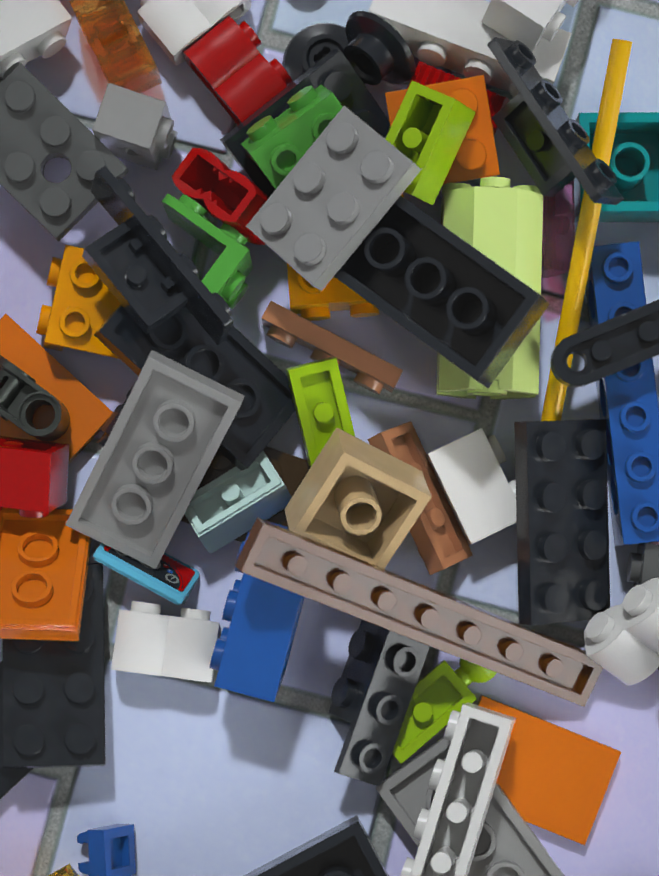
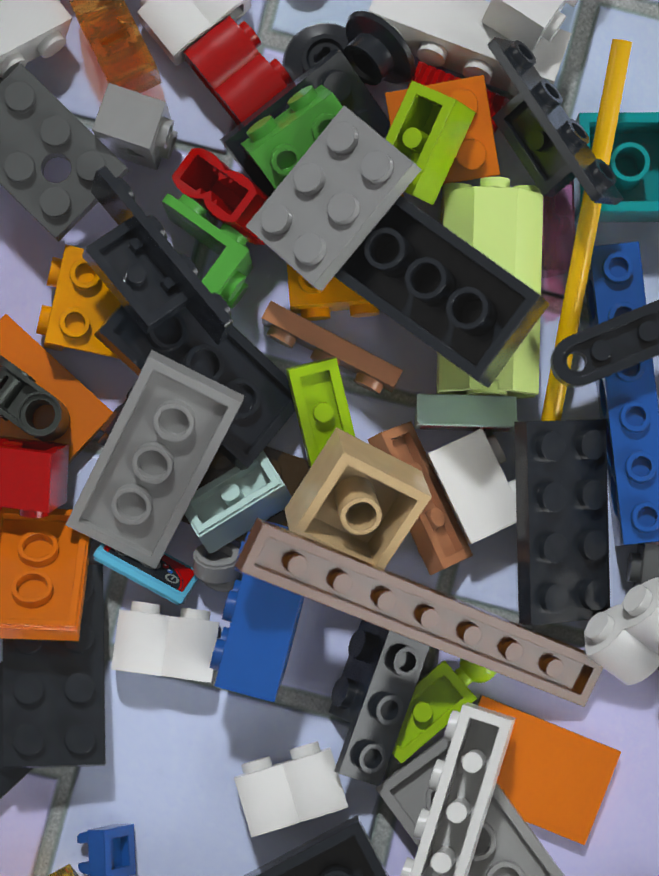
none -> light grey tile [193,543,241,592]
none -> white brick [234,741,348,837]
none -> light aqua slope [414,393,517,432]

